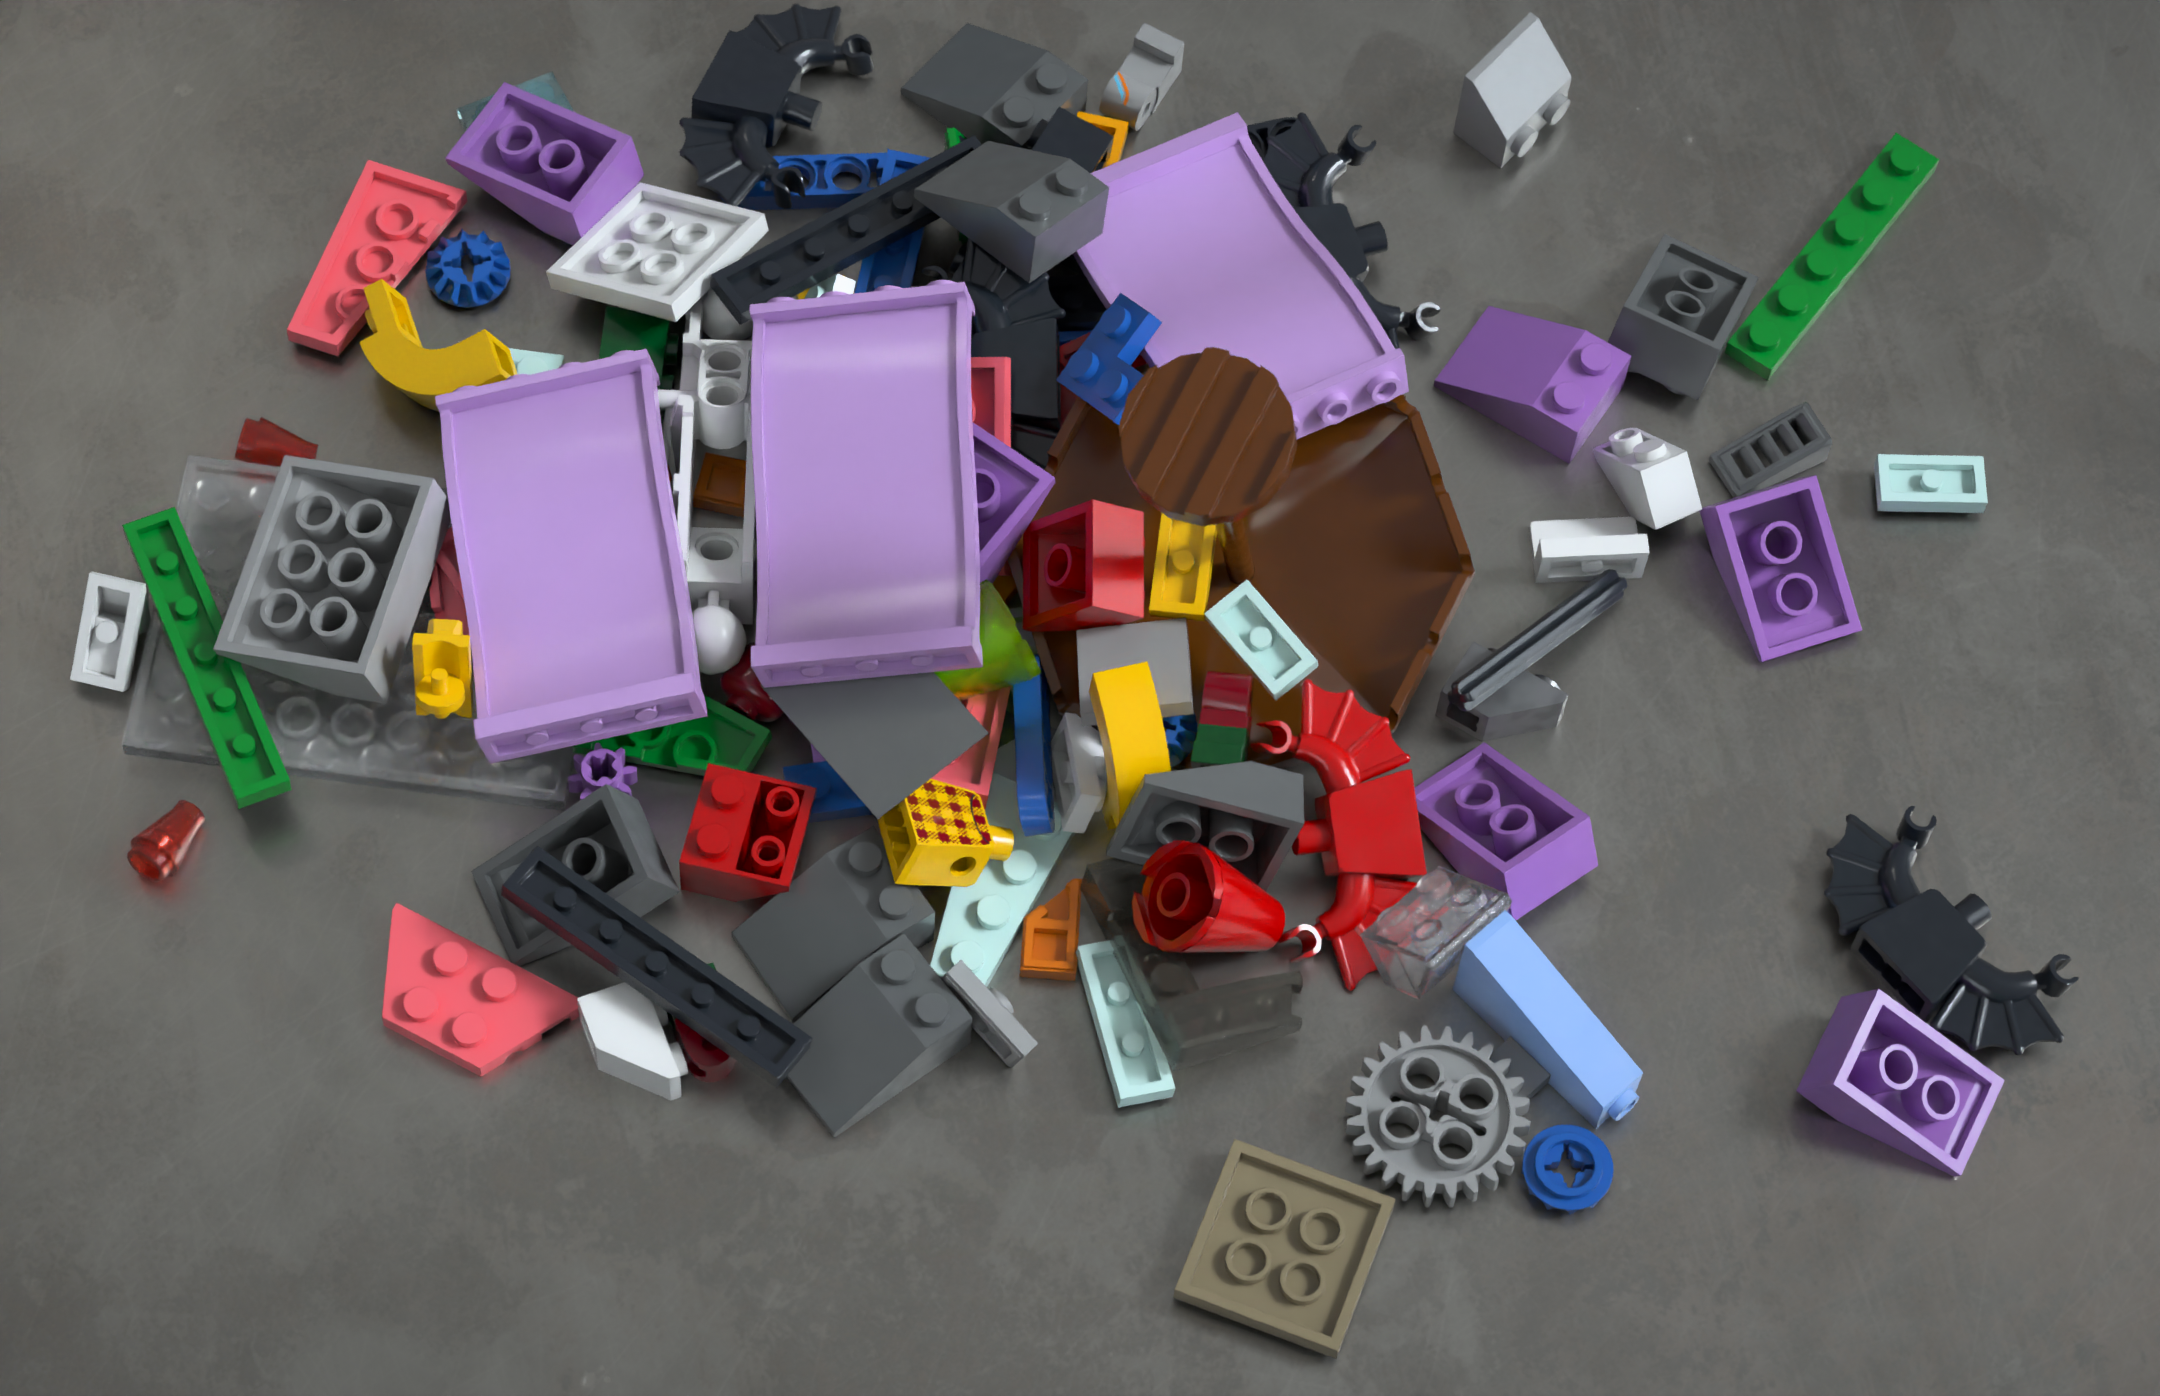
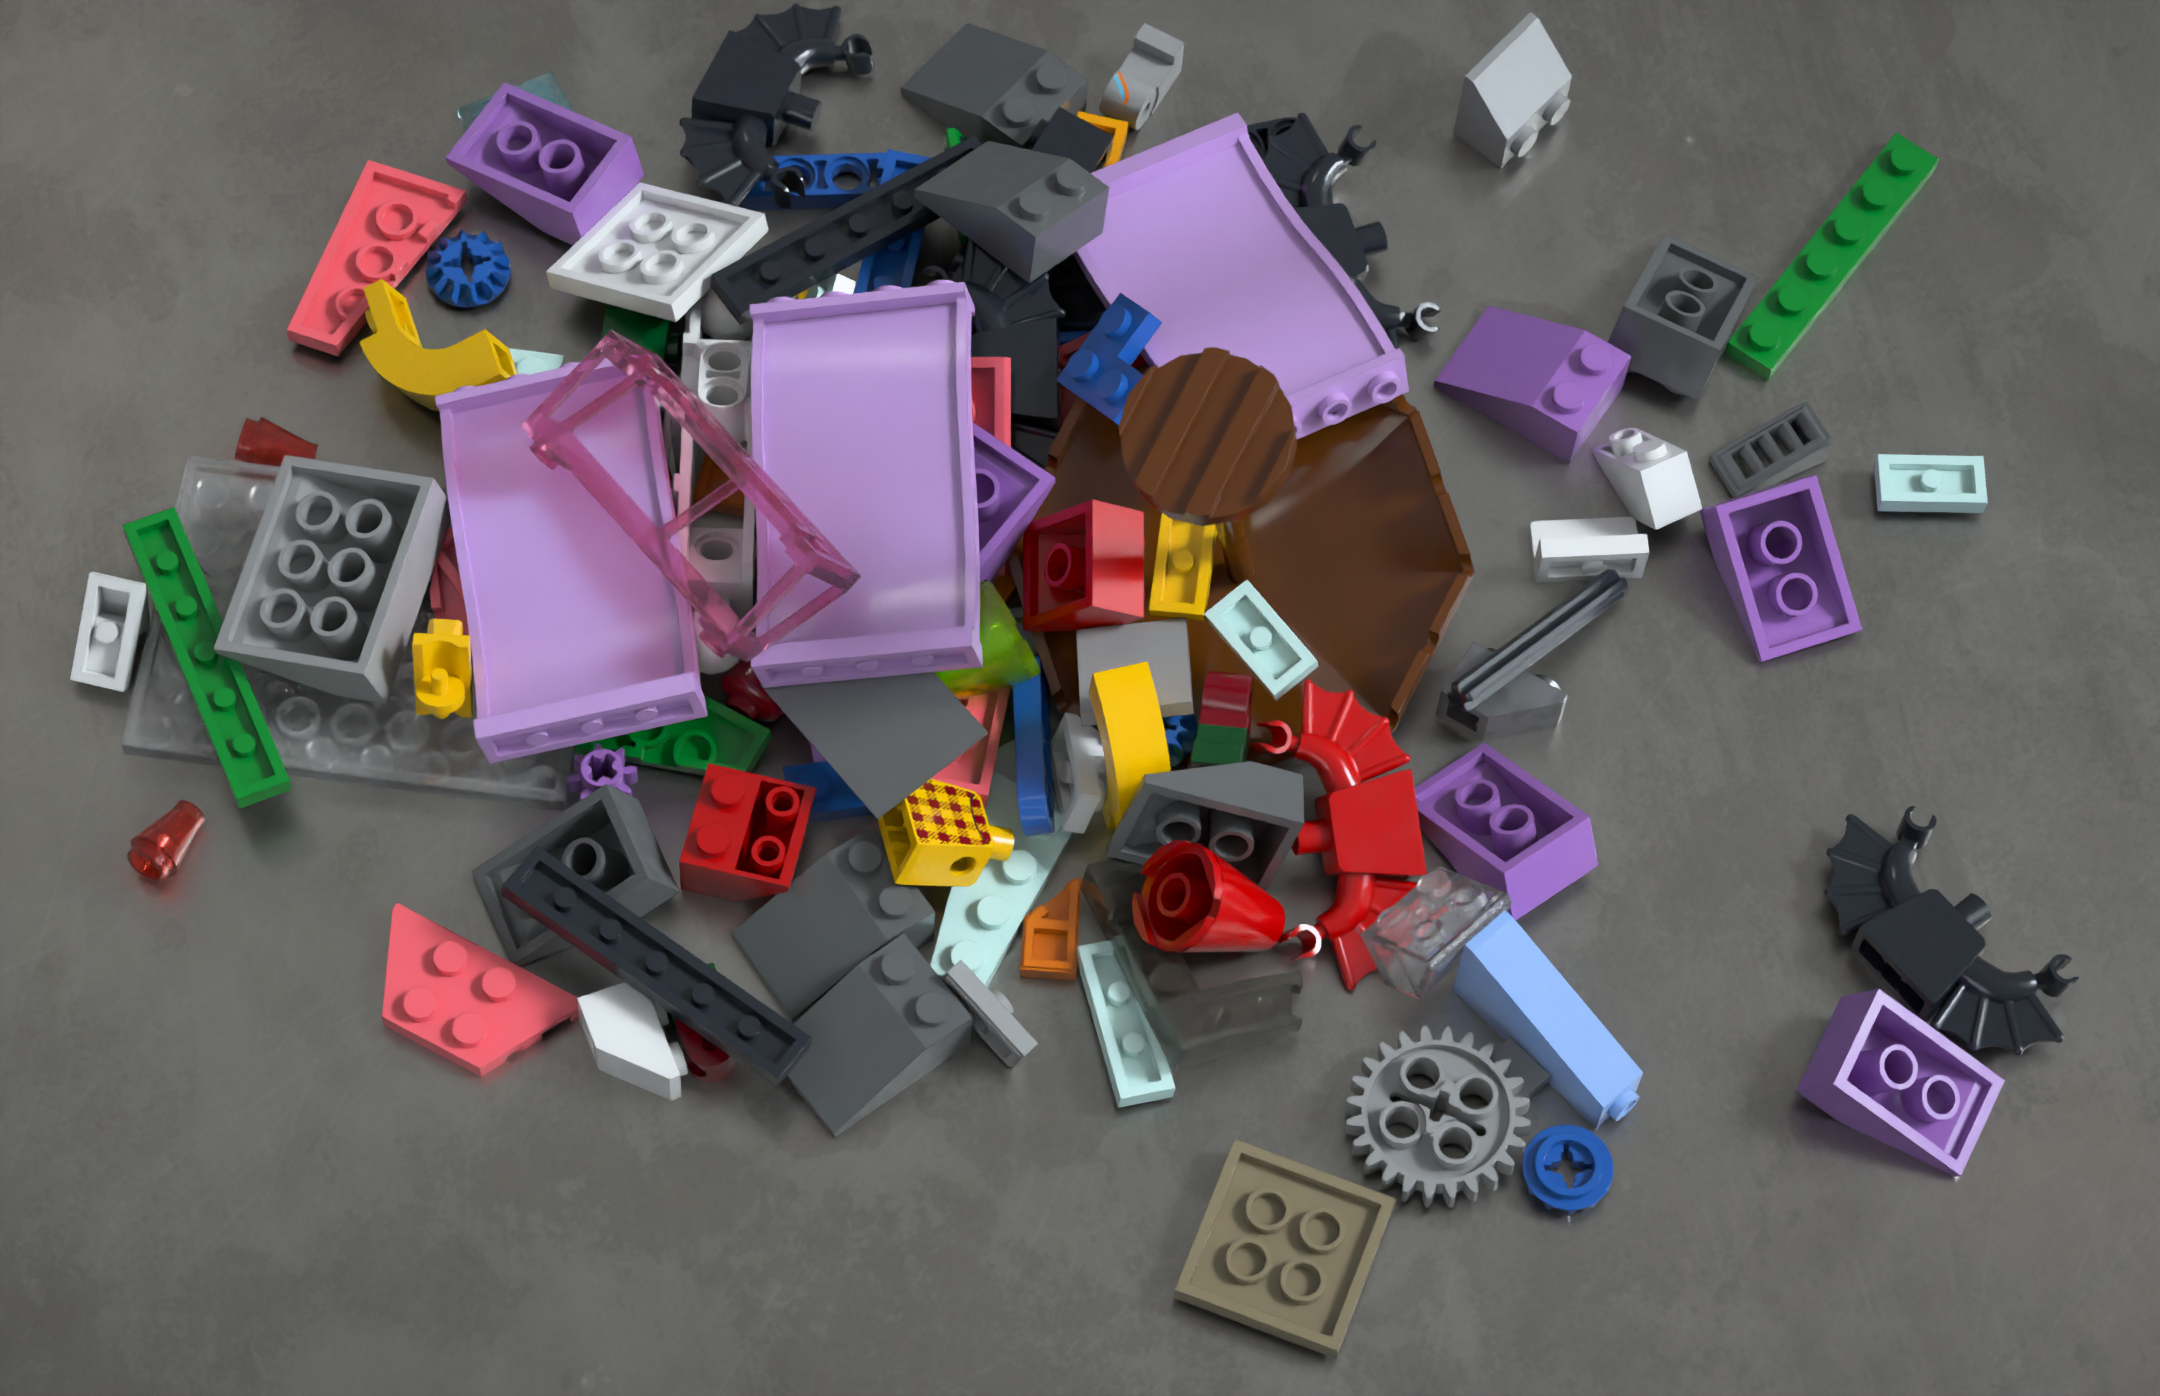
none -> clear pink windscreen [521,330,861,662]

